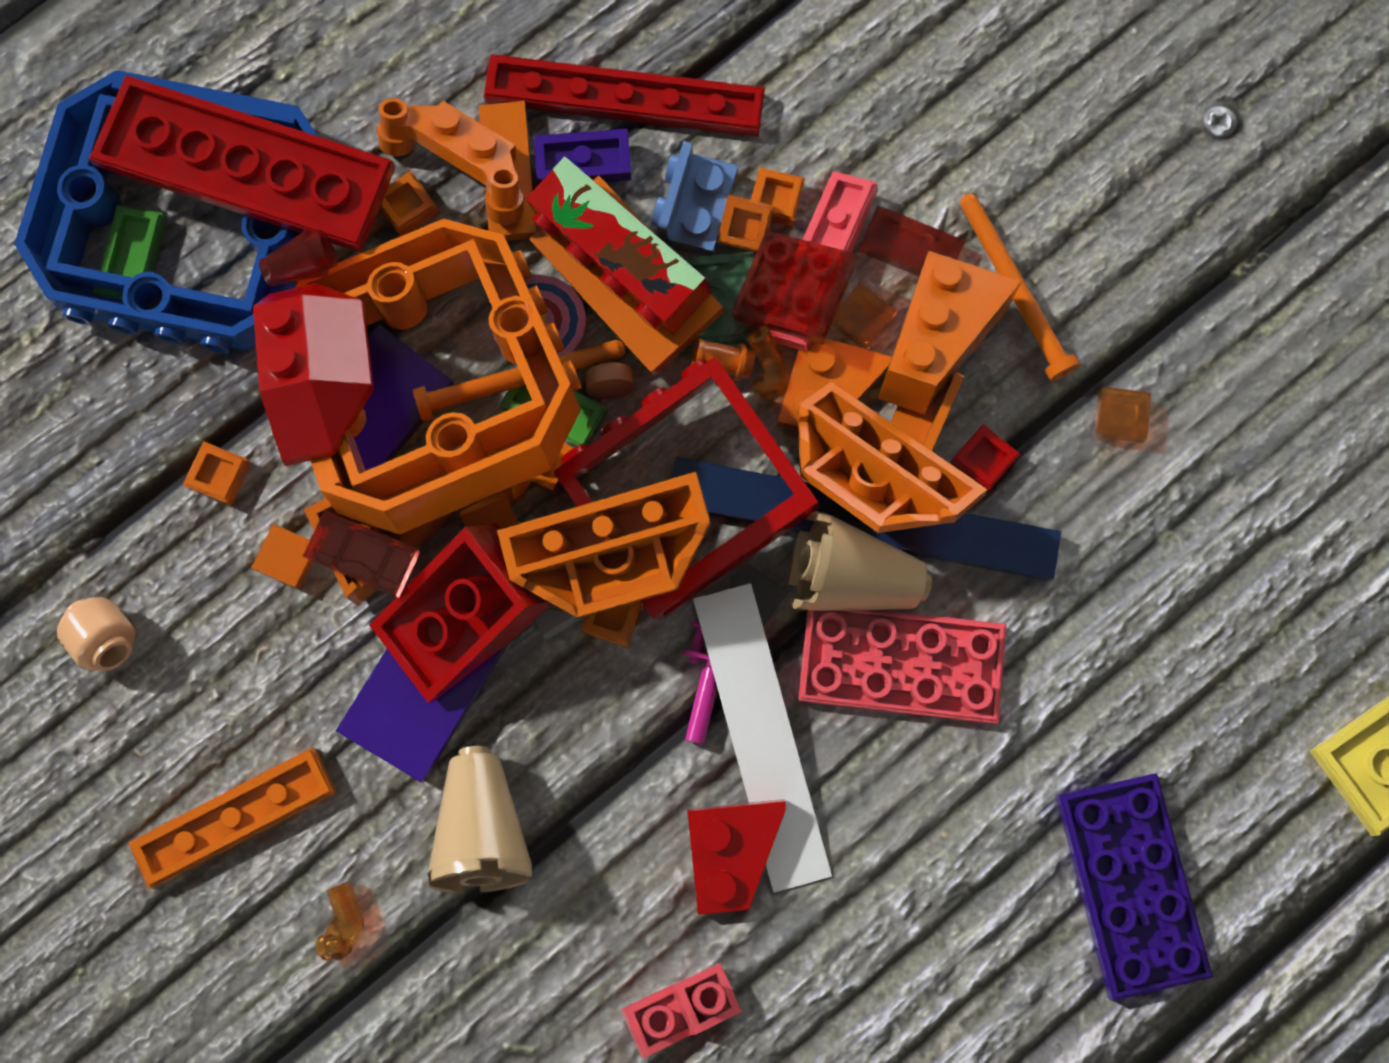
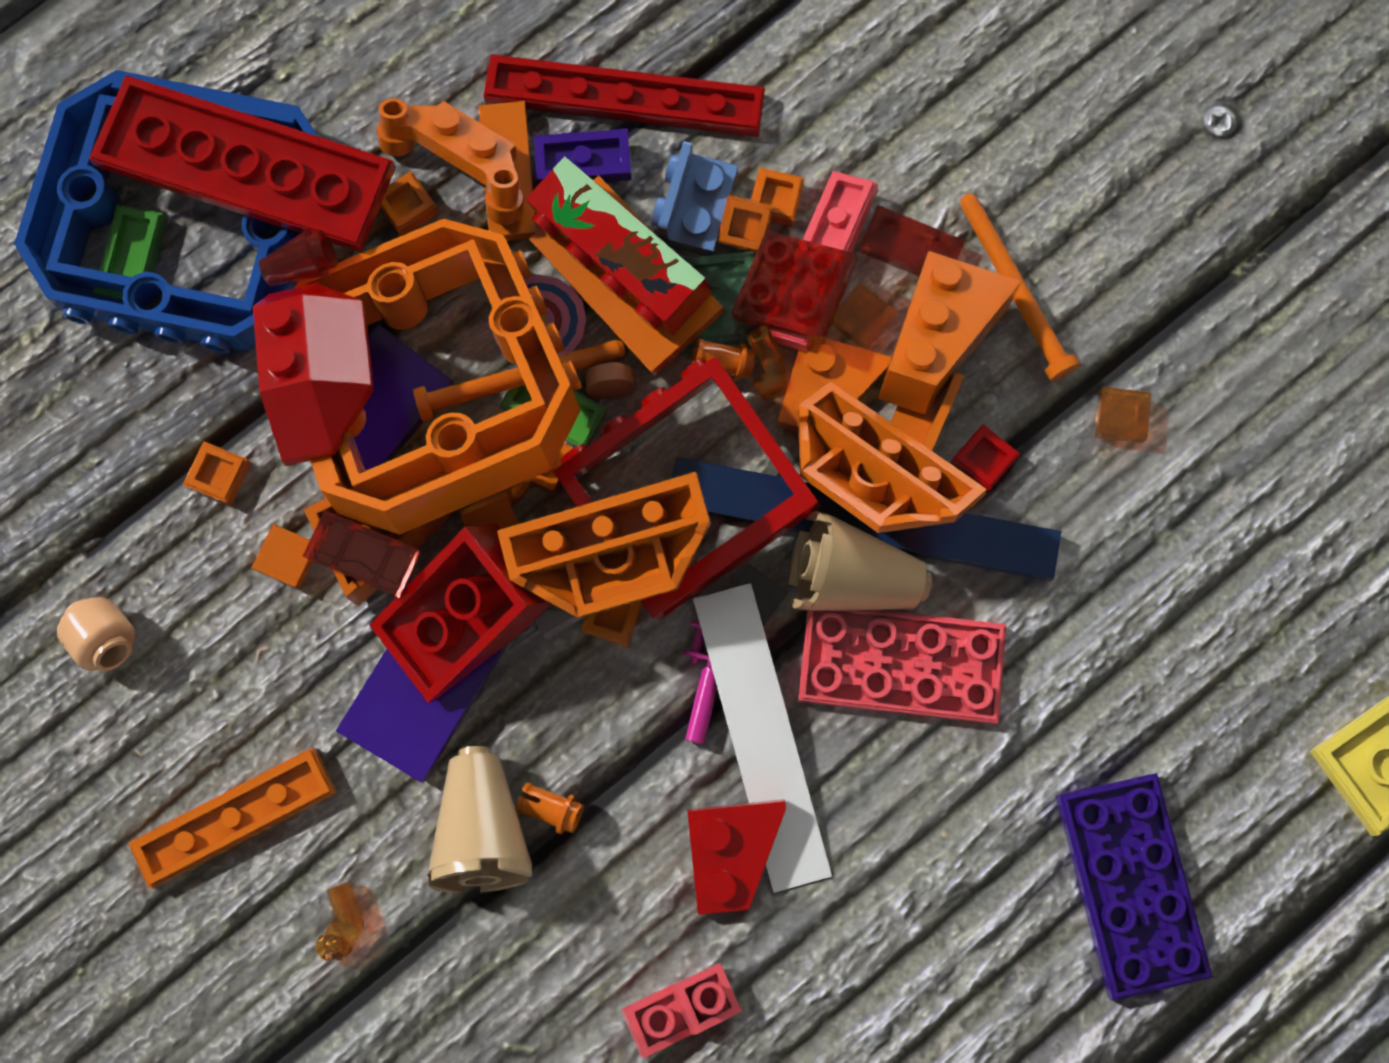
none -> orange pin [515,782,584,834]

